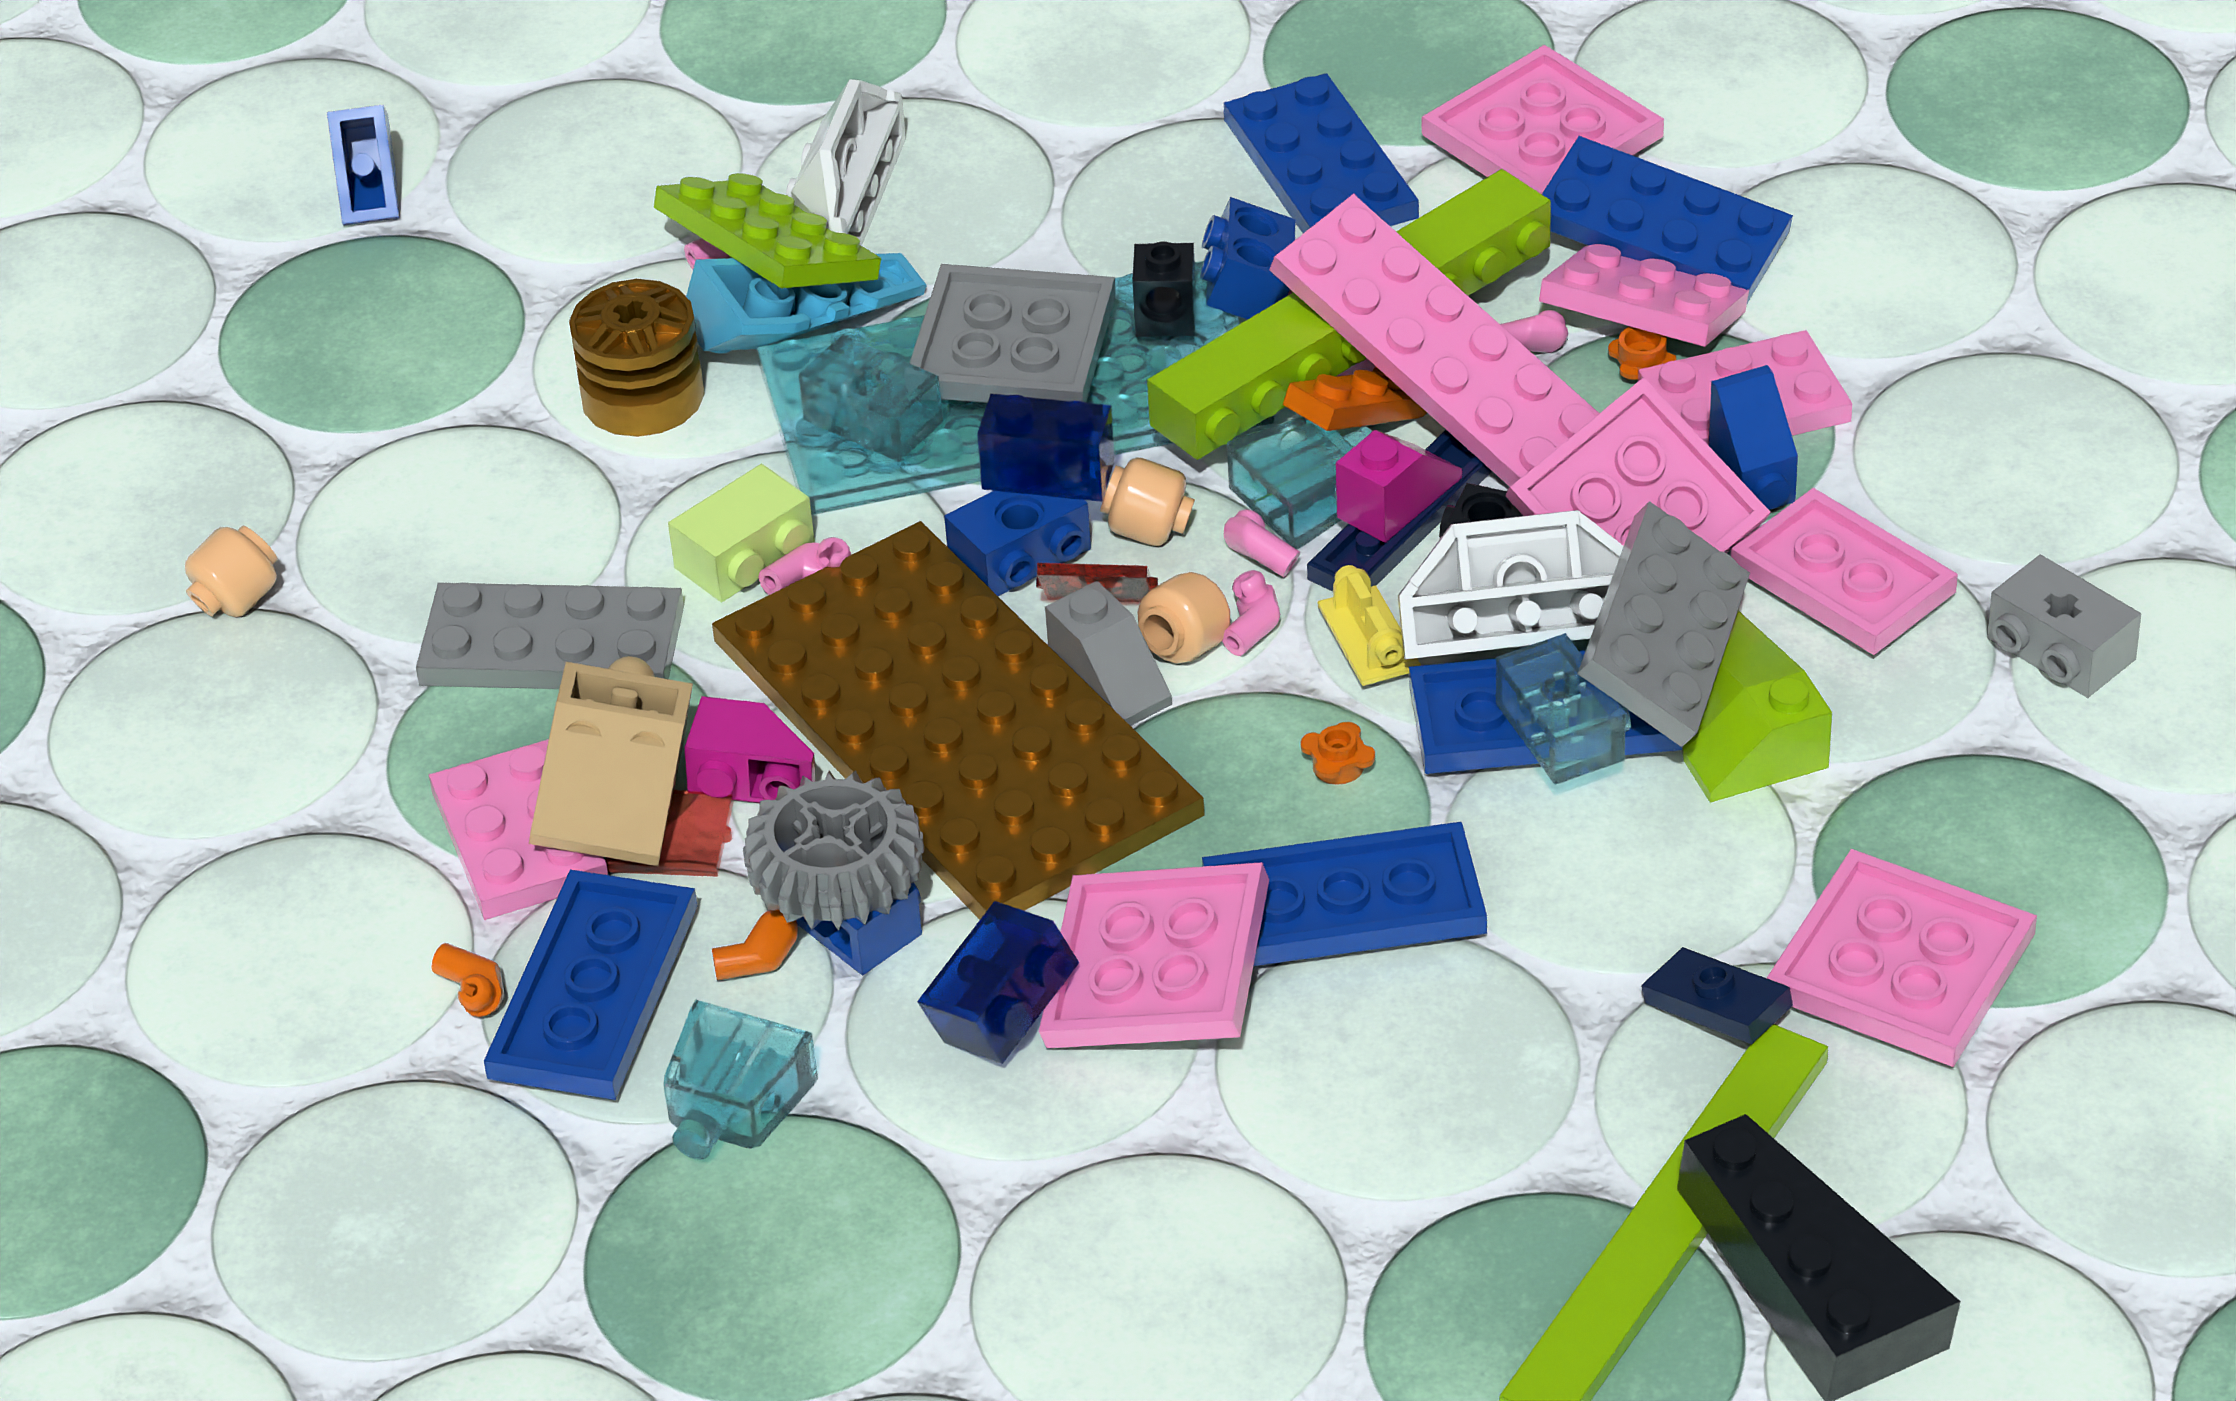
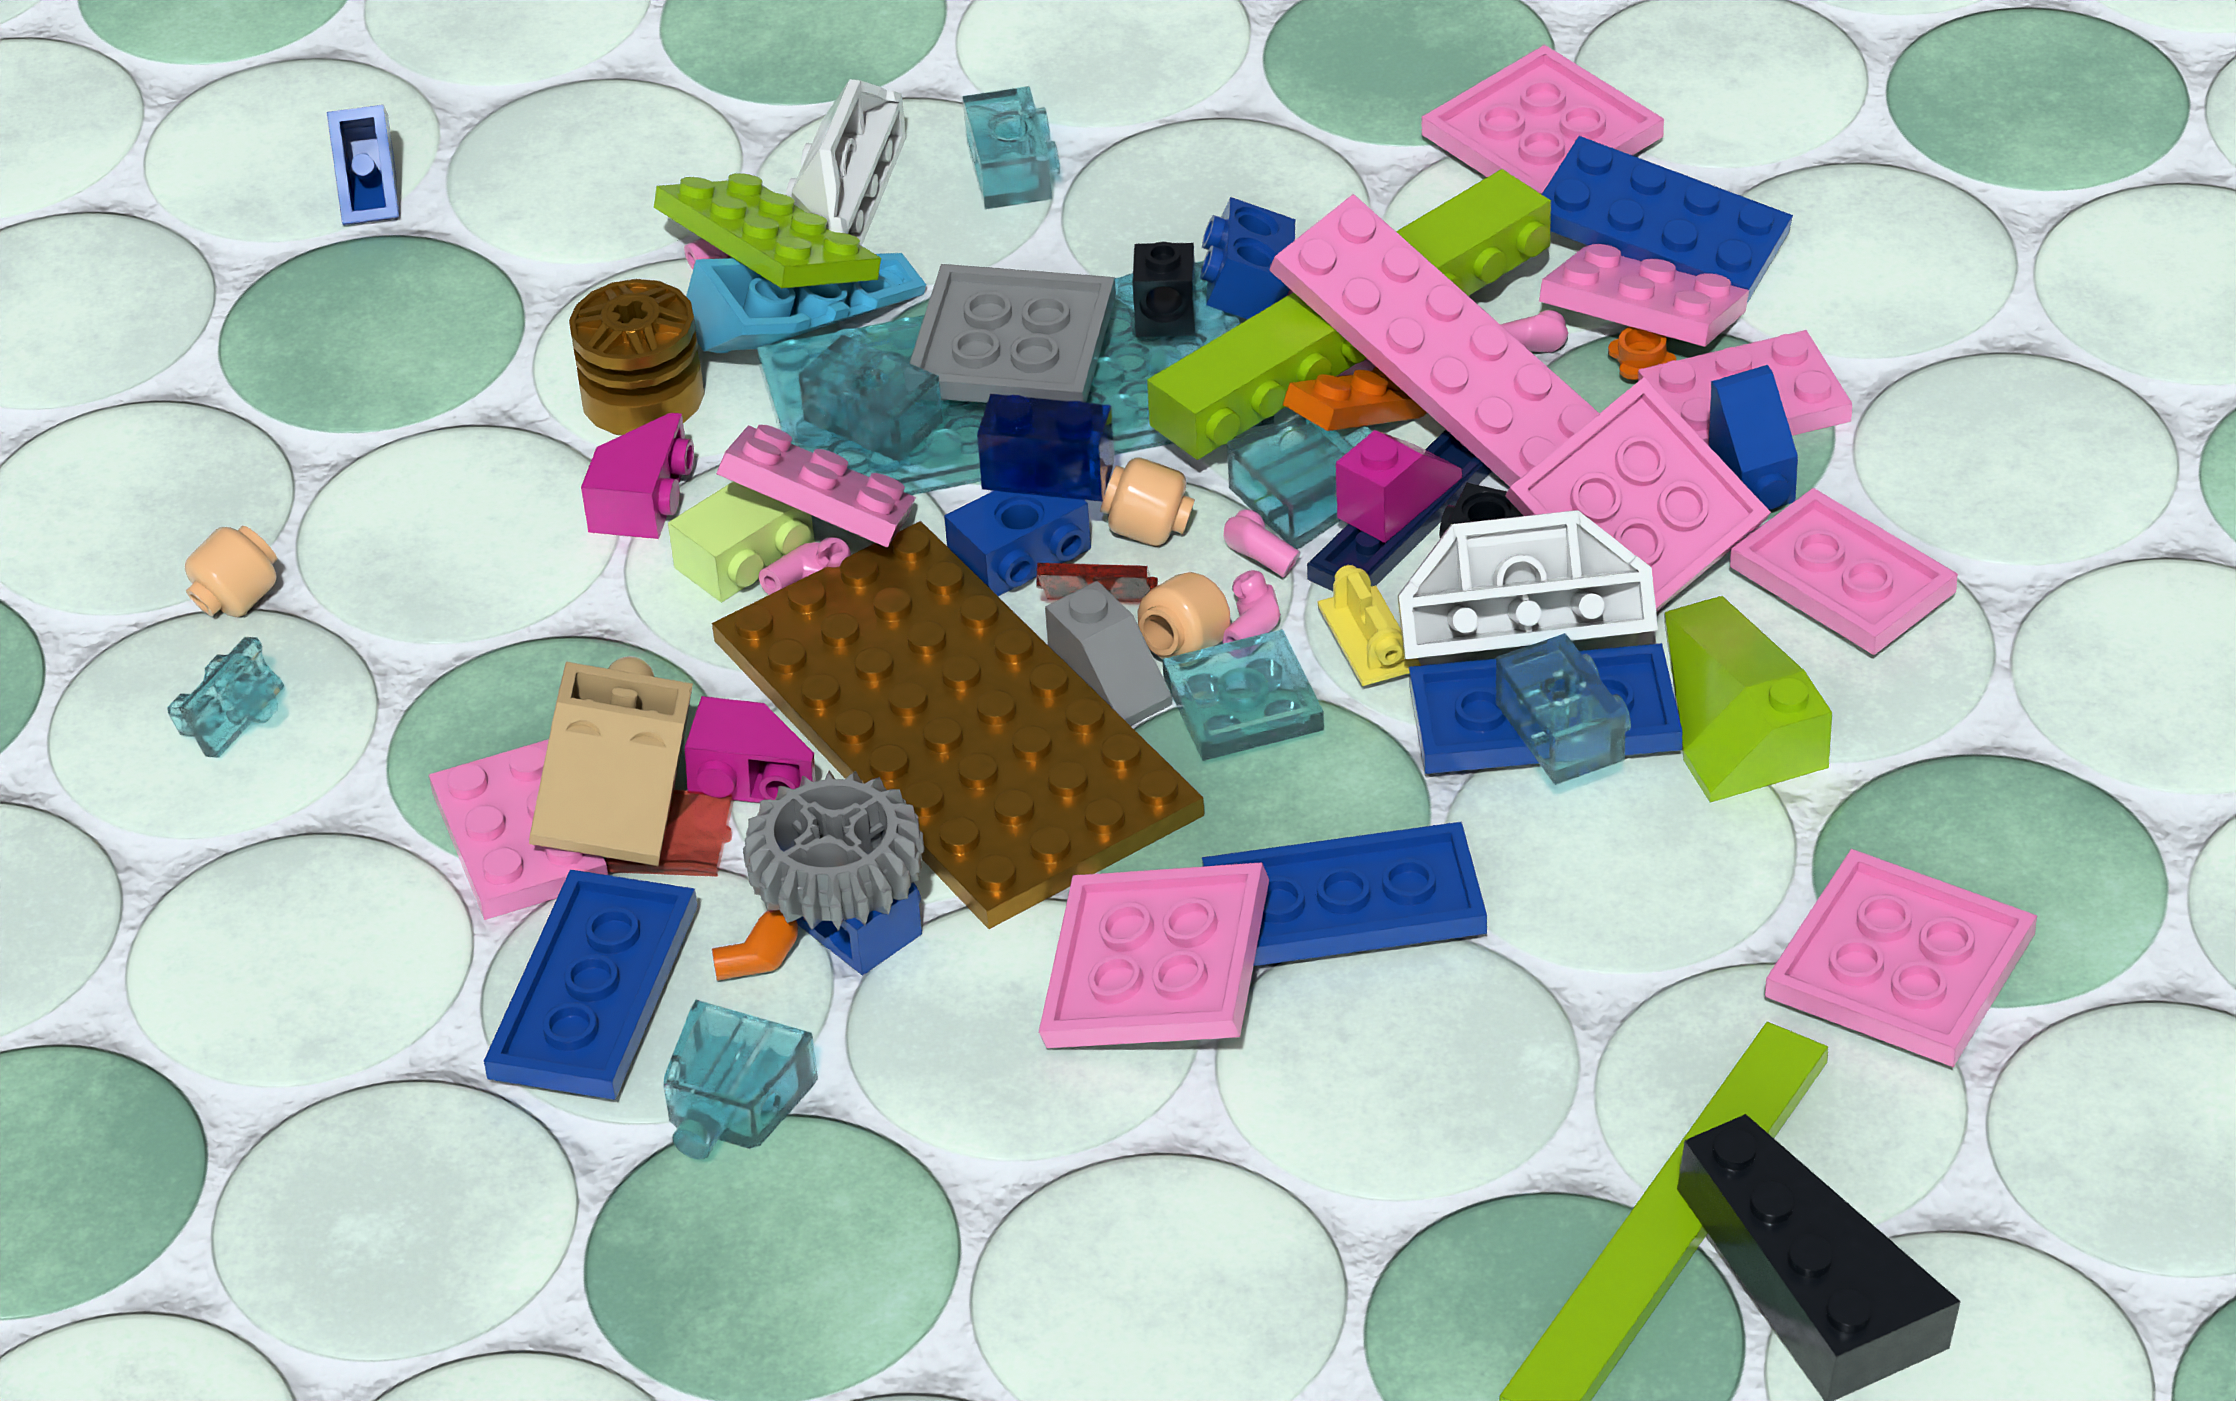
light grey plate [416,583,684,689] -> none
orange arm [432,943,504,1017] -> none
clear blue brick [917,901,1079,1064] -> none
blue plate [1223,73,1419,233] -> none
orange plate [1301,722,1375,784] -> none
light grey plate [1577,501,1750,747] -> none
dark blue plate [1641,947,1793,1044] -> none
light grey brick [1987,554,2141,698] -> none
none -> clear light blue hips [167,637,285,758]
none -> dark pink slope [581,413,694,539]
none -> bright pink plate [716,425,916,548]
none -> clear light blue brick [963,86,1060,210]
none -> clear light blue plate [1162,629,1324,761]

